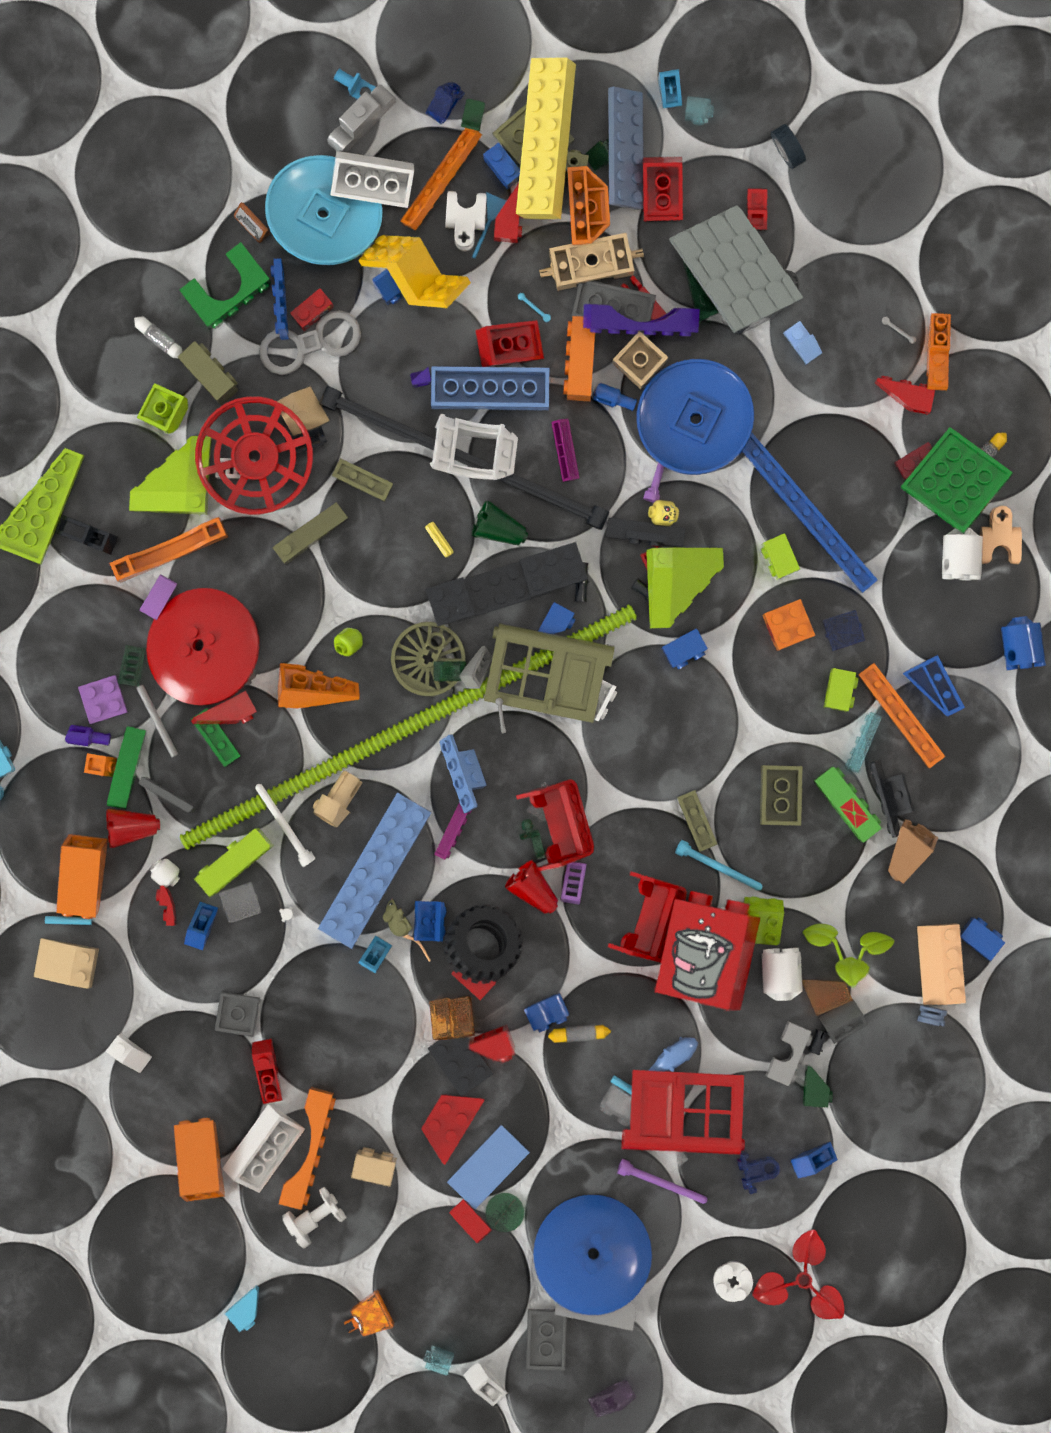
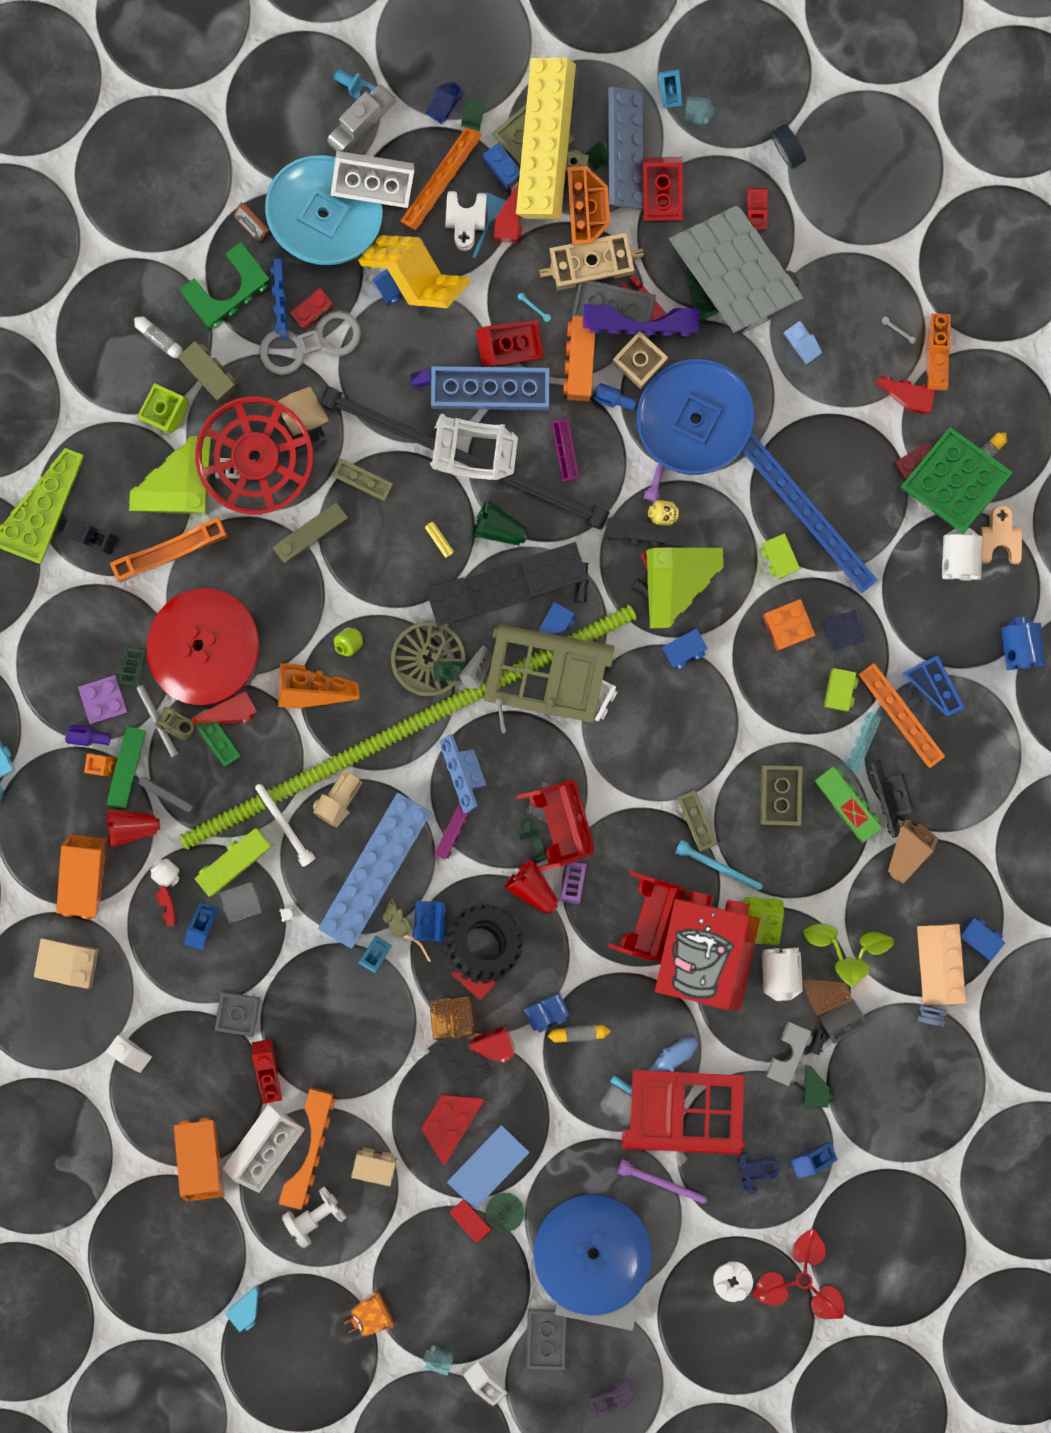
medium azure piece [45,916,92,925] -> none
medium lavender slope [140,574,177,620] -> none
none -> olive piece [155,707,194,740]

